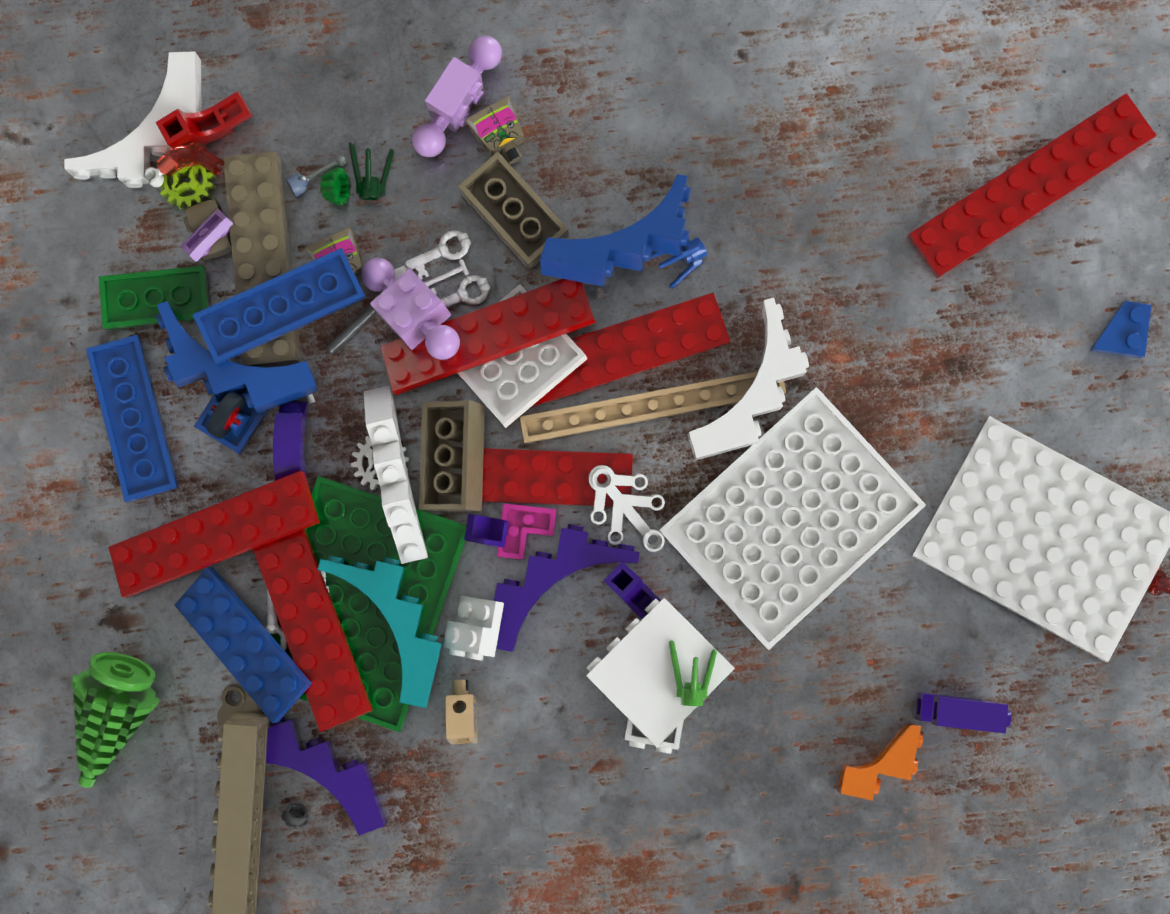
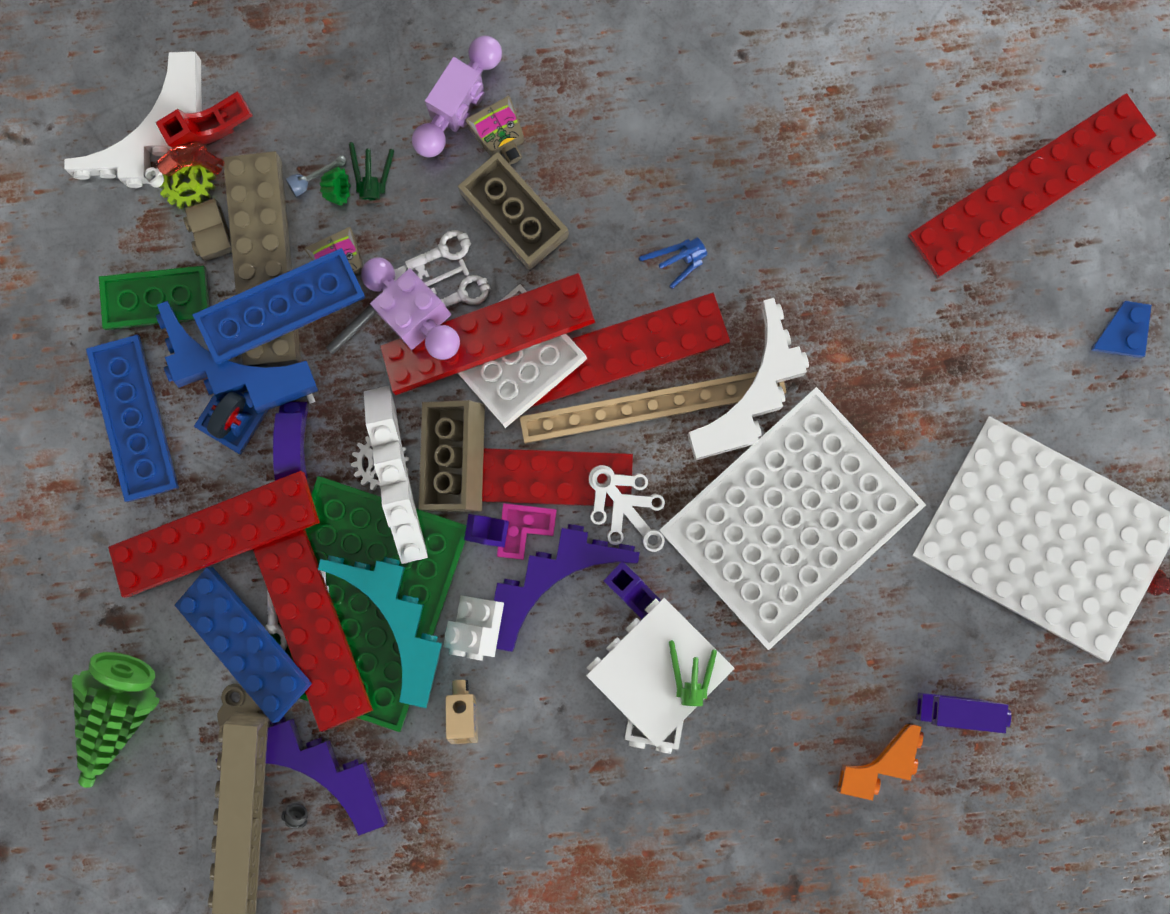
medium lavender plate [180,208,233,262] -> none
blue arch [540,174,691,287] -> none

